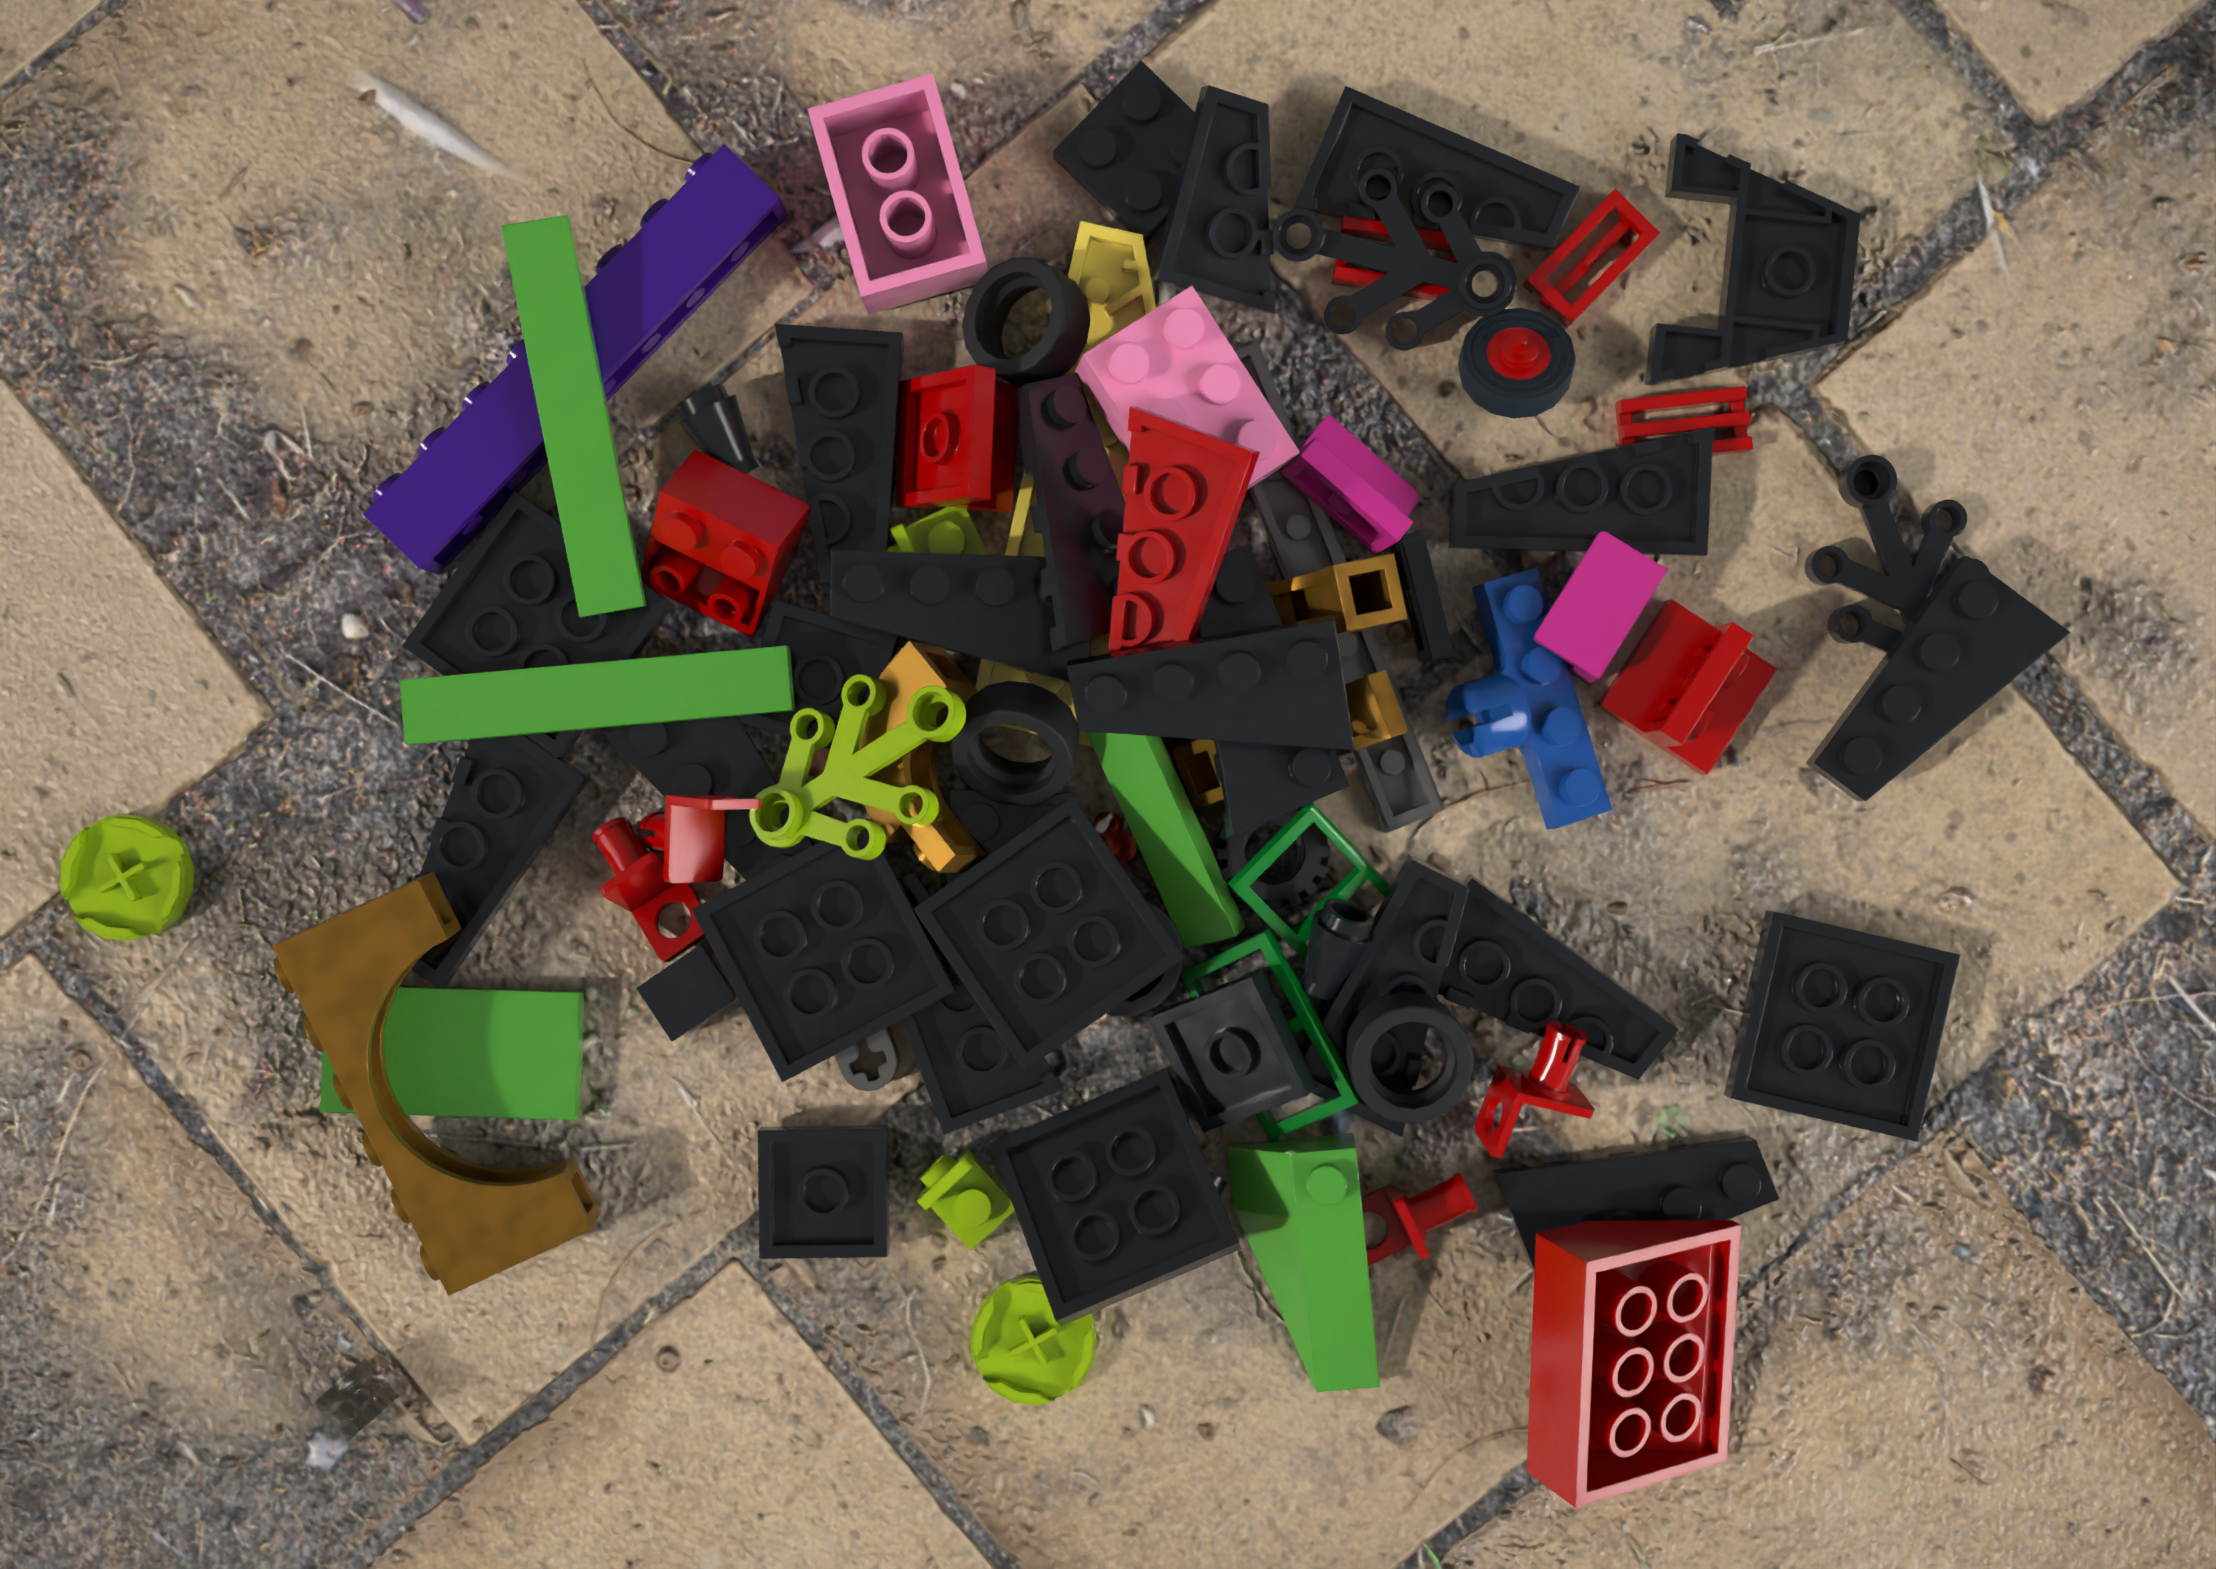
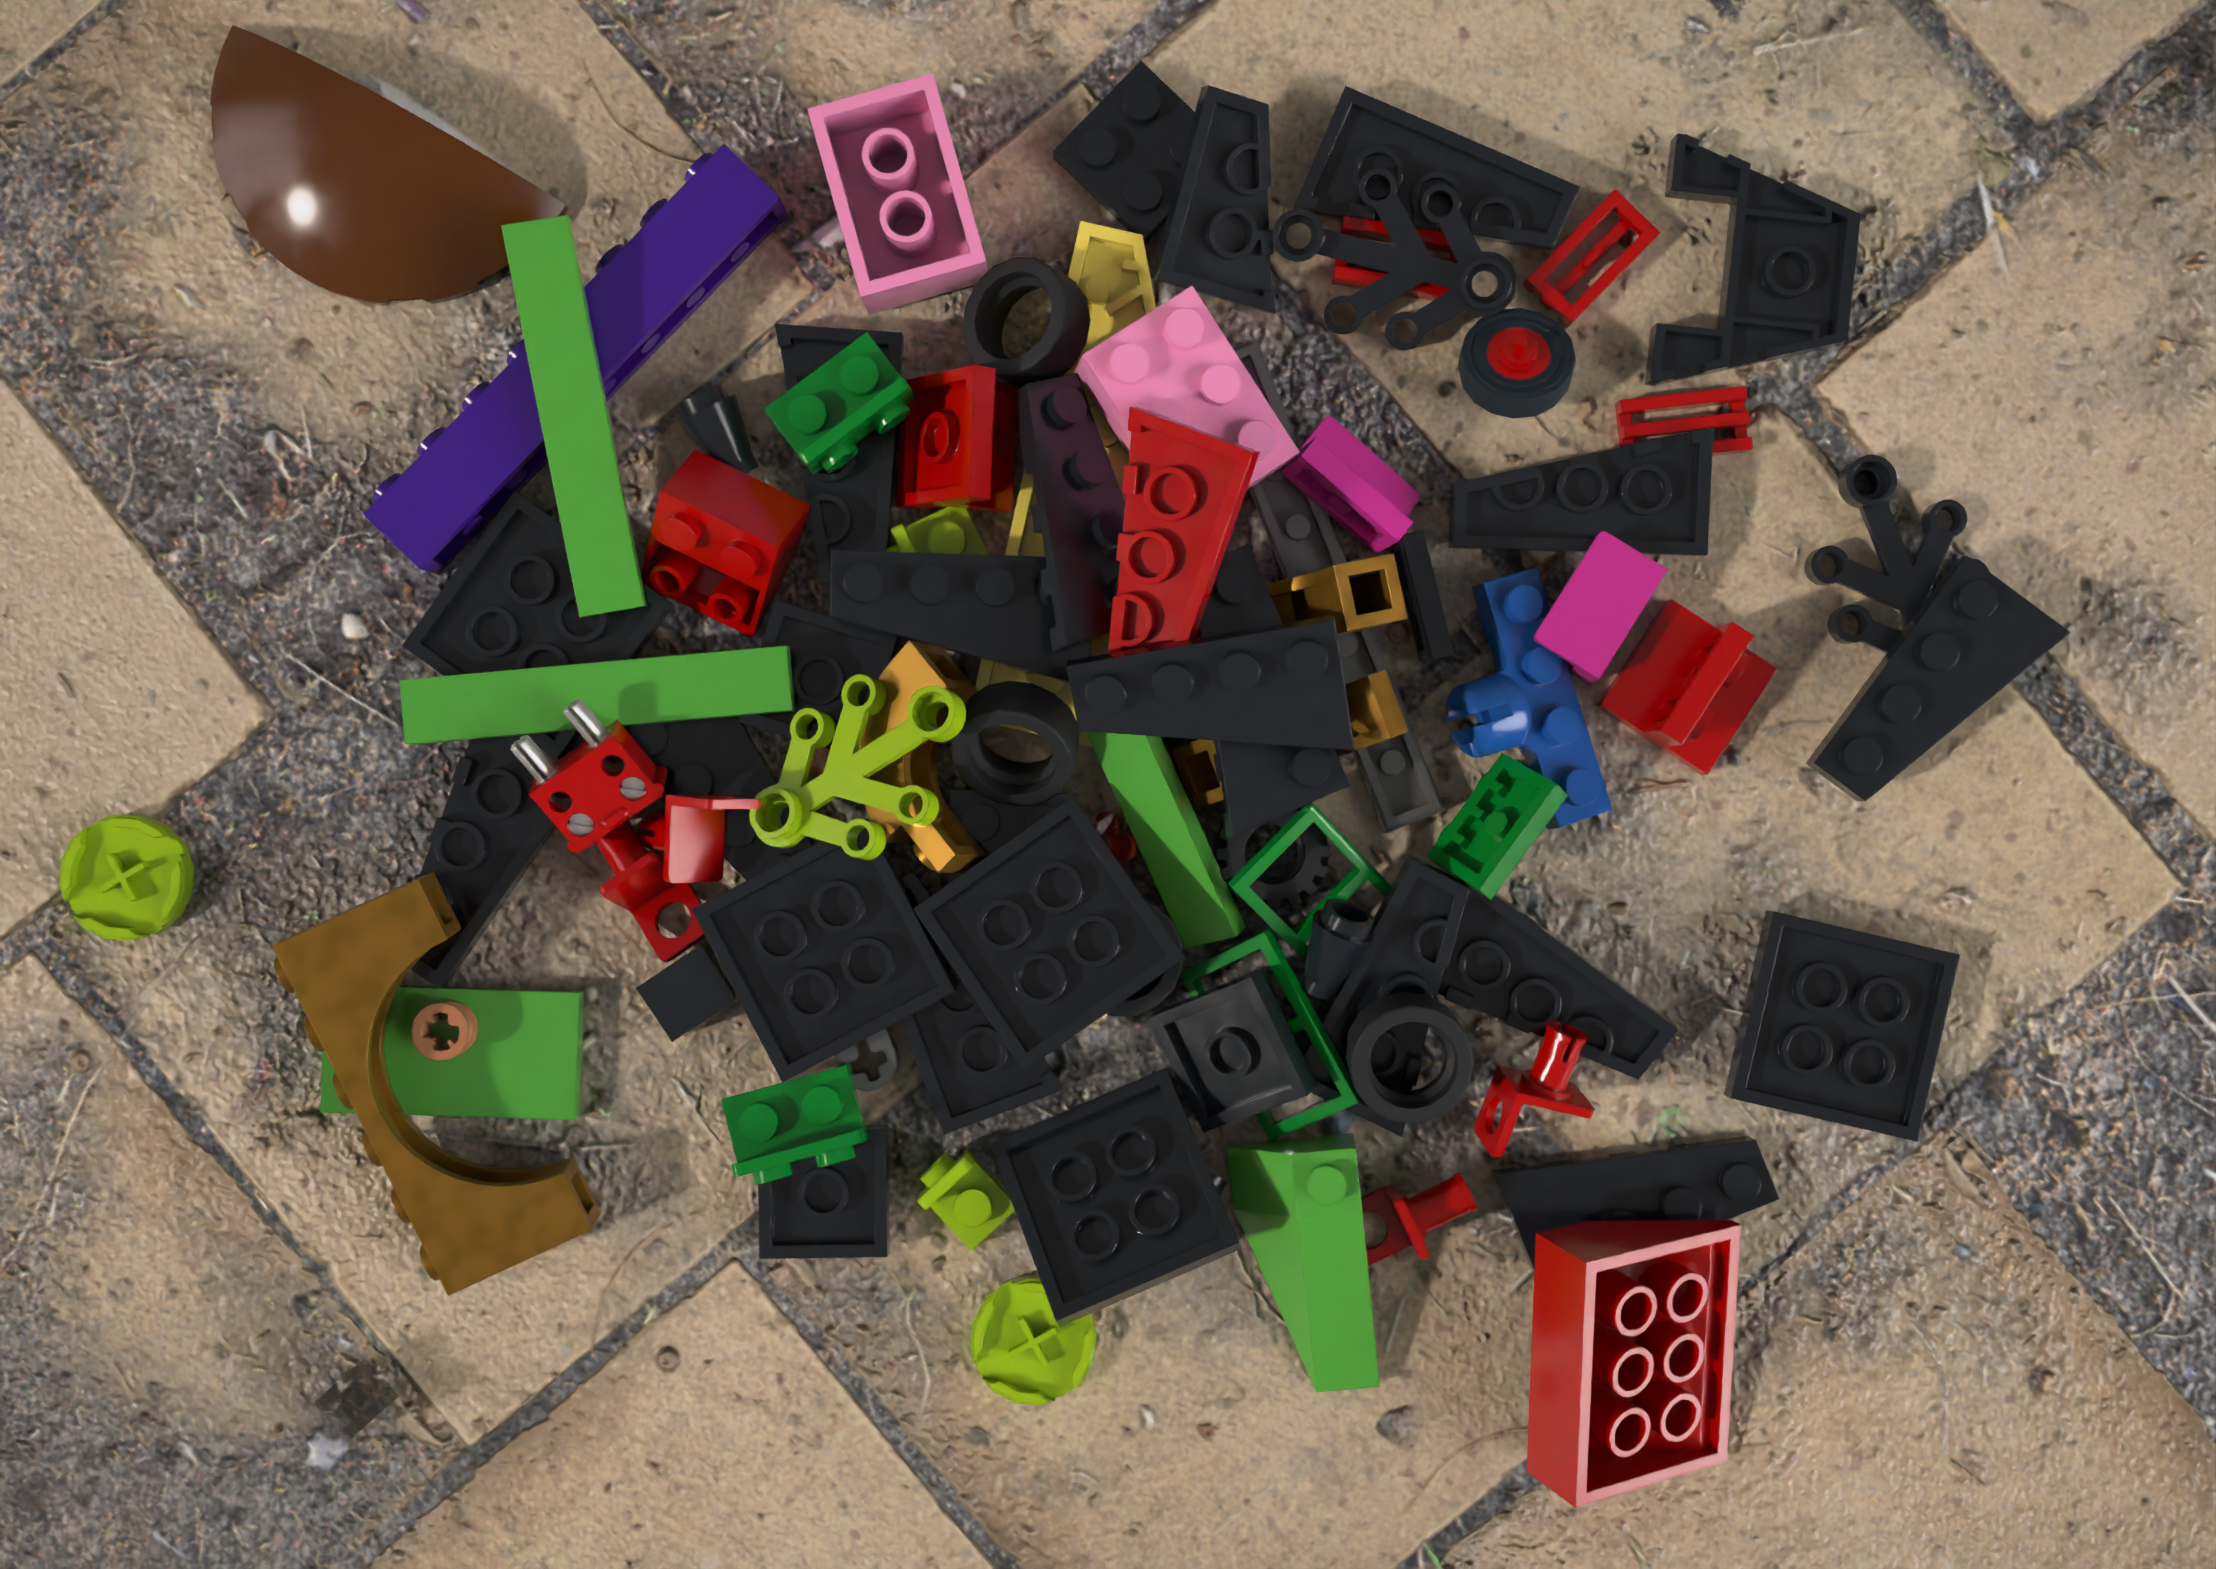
none -> reddish brown brick [210,25,568,306]
none -> nougat bush [411,1000,478,1061]
none -> red piece [510,699,667,853]
none -> green bracket [721,1065,869,1185]
none -> green bracket [764,332,916,475]
none -> green bracket [1427,753,1568,900]

